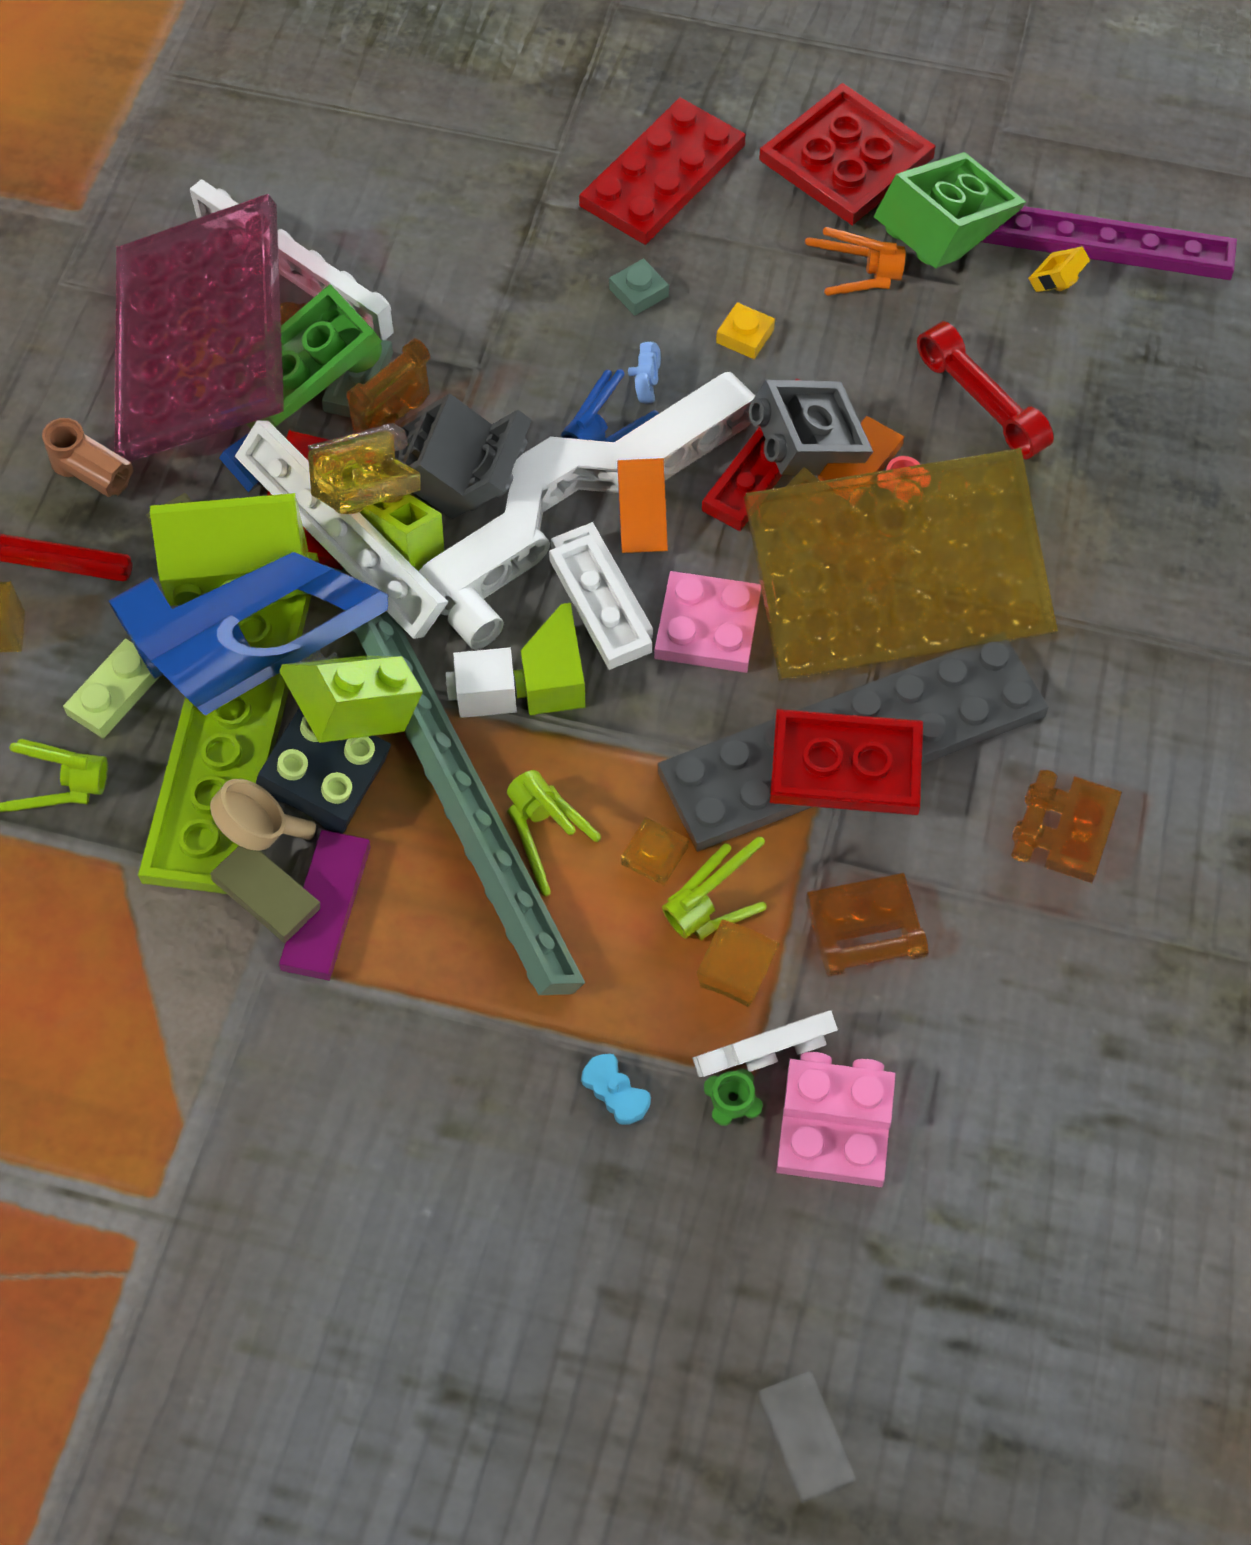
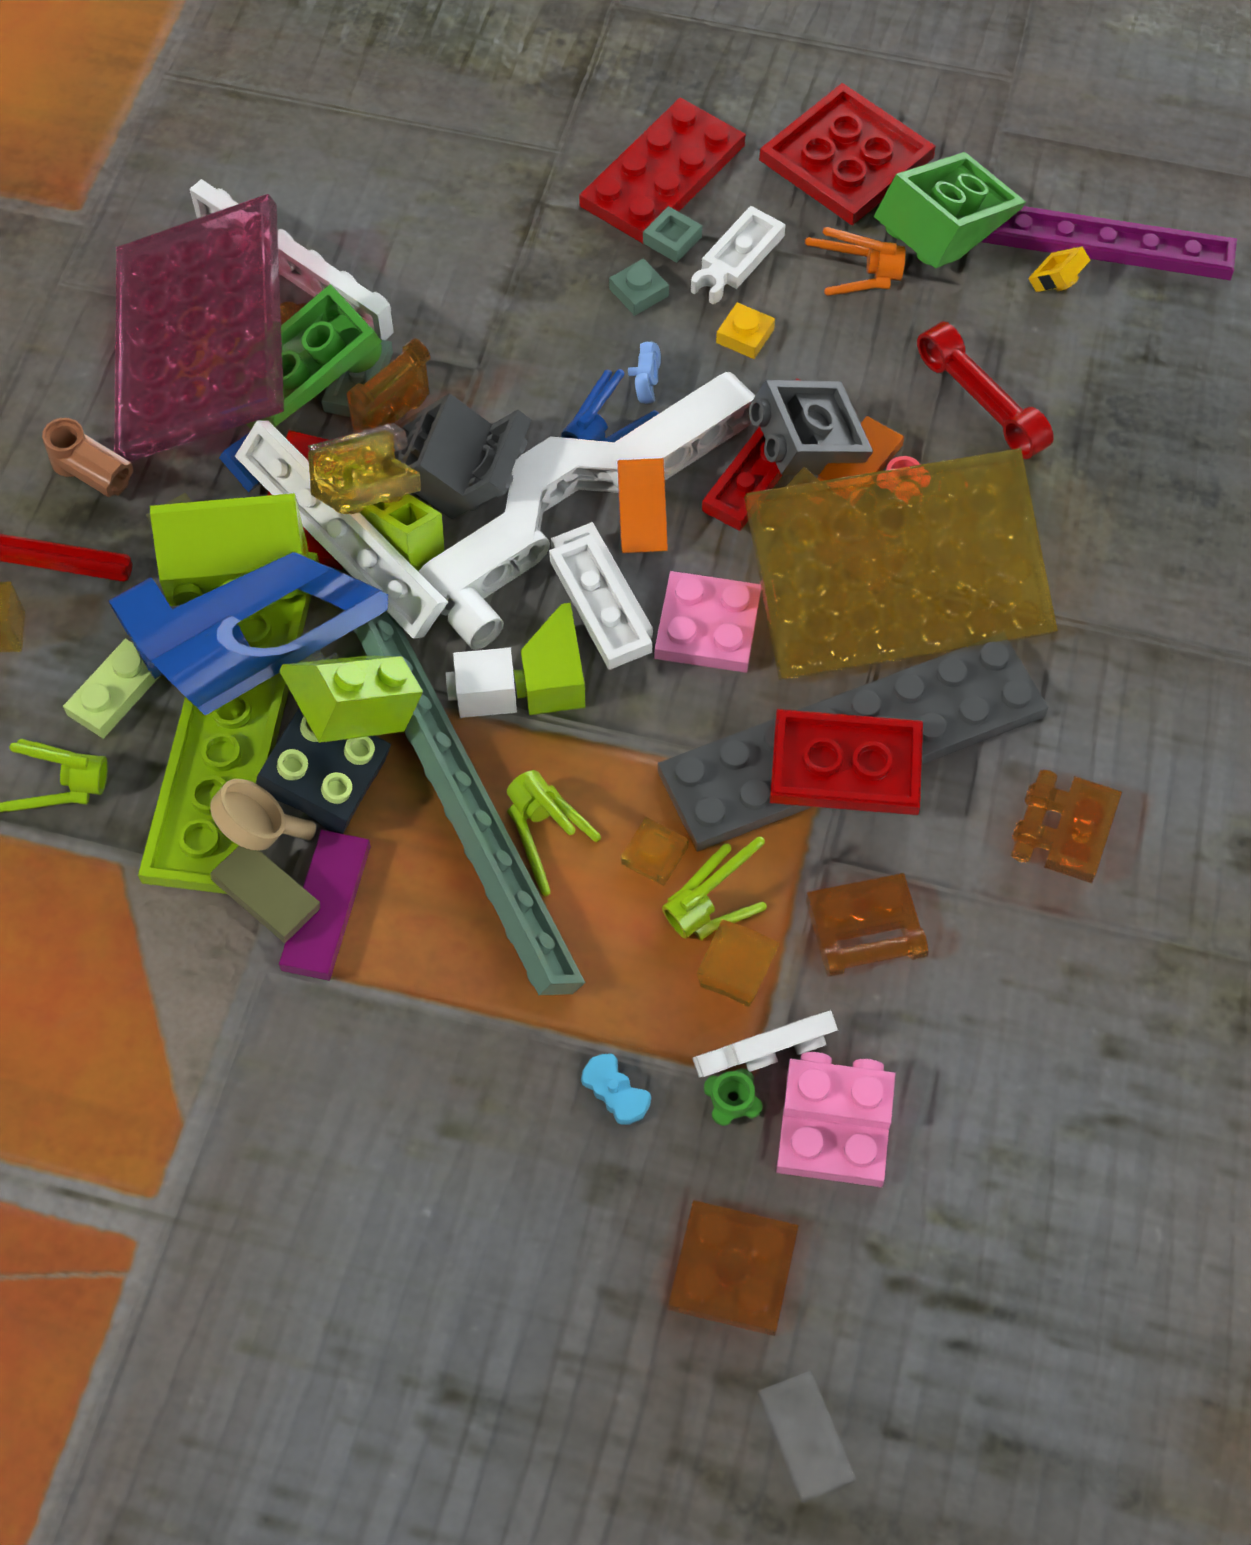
none -> sand green plate [643,206,702,263]
none -> clear orange plate [668,1200,799,1336]
none -> white plate [691,206,786,304]

